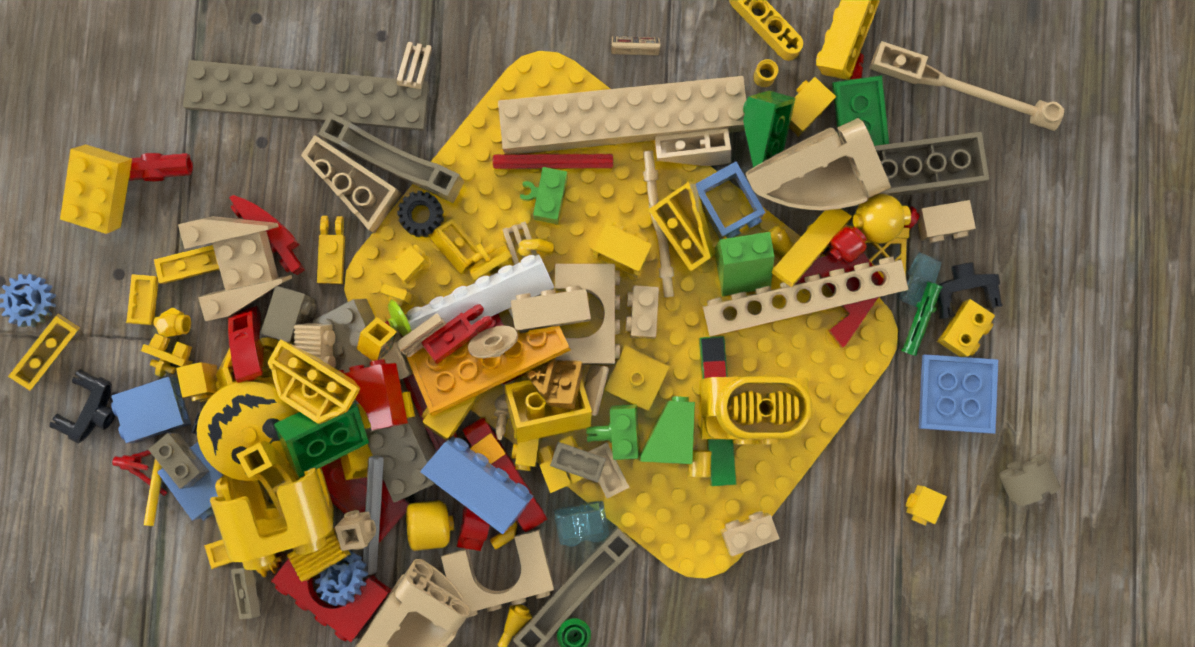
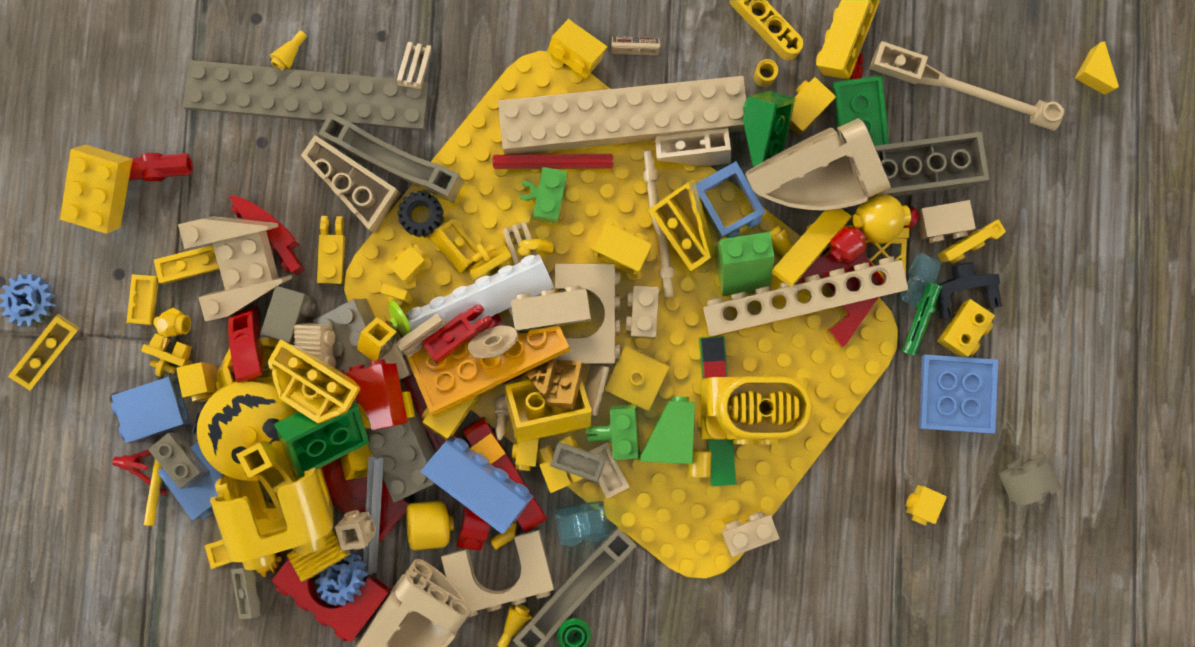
black connector [49,369,115,444] -> none
none -> yellow cone [269,30,307,71]
none -> yellow brick [547,19,607,78]
none -> yellow hinge [937,219,1006,264]
none -> yellow slope [1075,41,1119,95]

